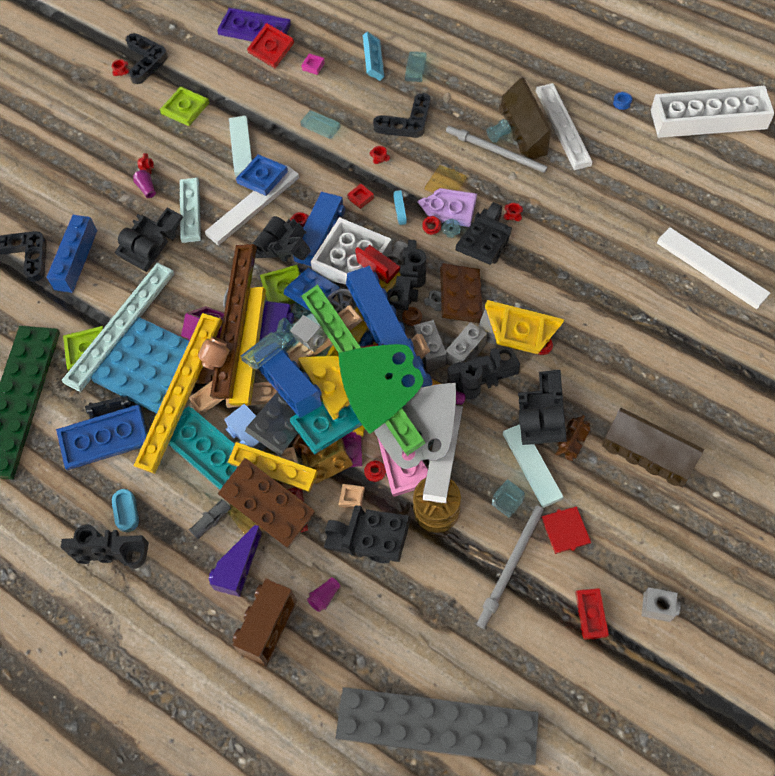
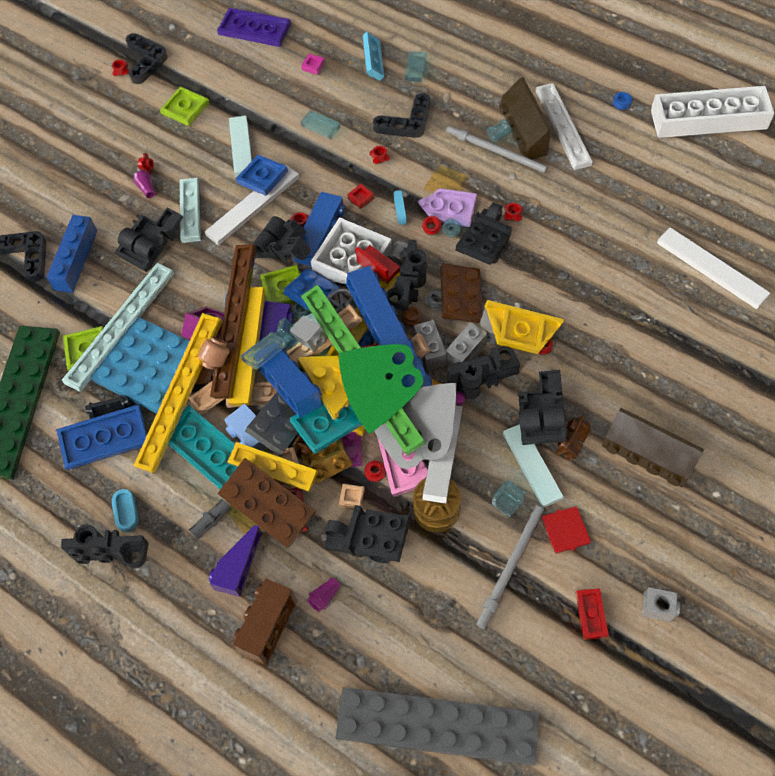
red plate [247,23,295,69] -> none

